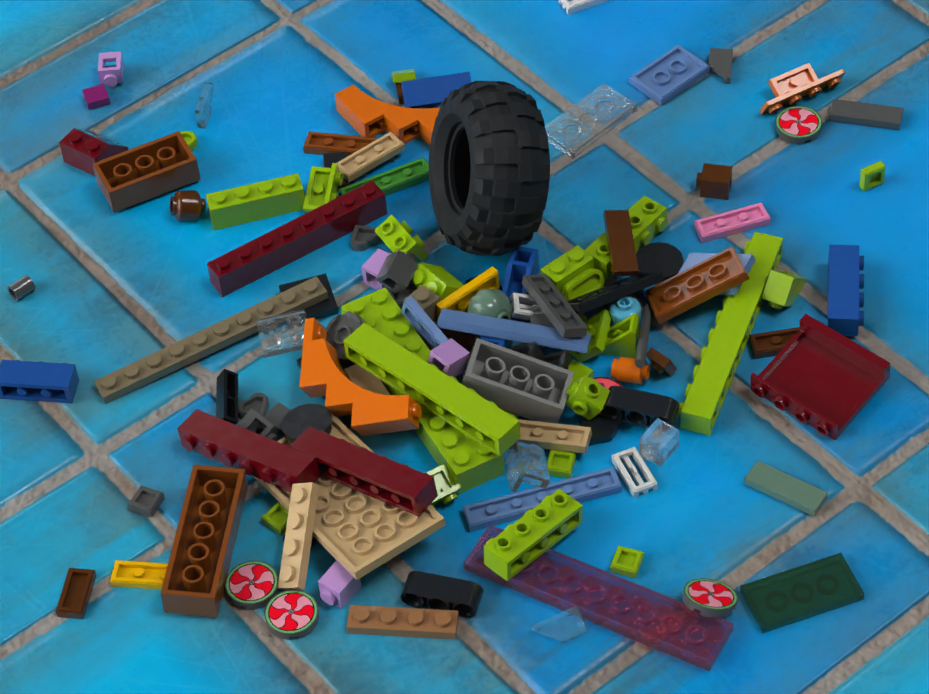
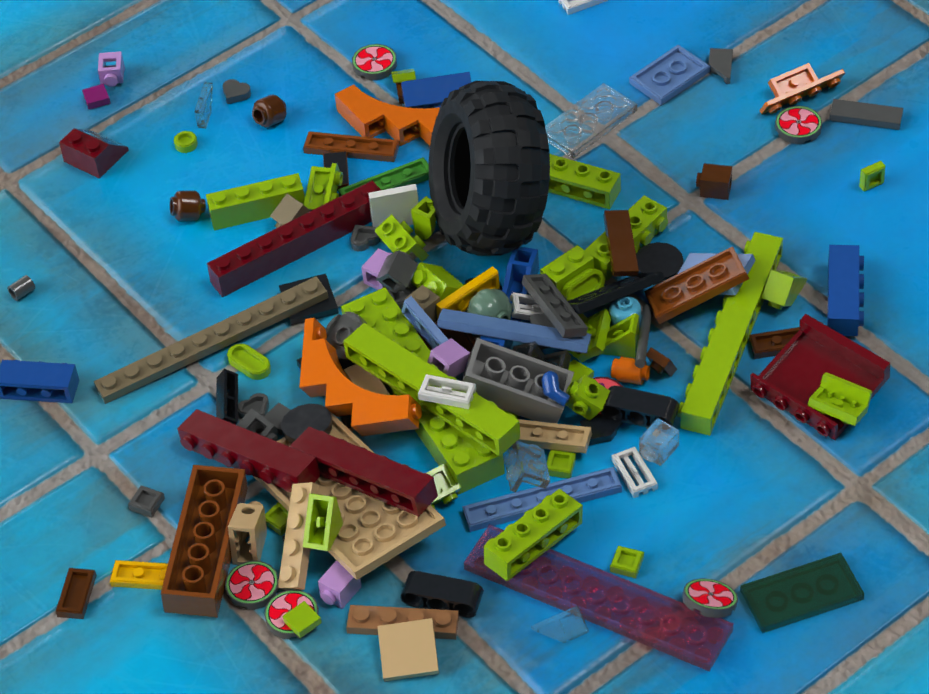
dark orange brick [92,131,201,212] -> none
clear bracket [256,309,307,358] -> none
tan tile [337,132,405,182] -> none
bright pink tile [694,202,771,243] -> none
sand green tile [744,460,828,517] -> none
none -> dark grey tile [223,79,251,104]
none -> lime tile [227,344,271,380]
none -> tan torso [228,501,267,565]
none -> reddish brown head [252,94,286,128]
none -> dark tan brick [270,194,310,228]
none -> lime tile [283,601,322,638]
none -> lime slope [303,493,343,551]
none -> tile [352,44,397,80]
none -> white tile [368,184,419,228]
none -> tan tile [377,618,439,682]
none -> lime brick [411,196,436,240]
none -> white tile [418,374,476,409]
none -> blue arm [542,371,570,407]
none -> lime brick [548,154,621,209]
none -> lime bracket [808,372,872,426]

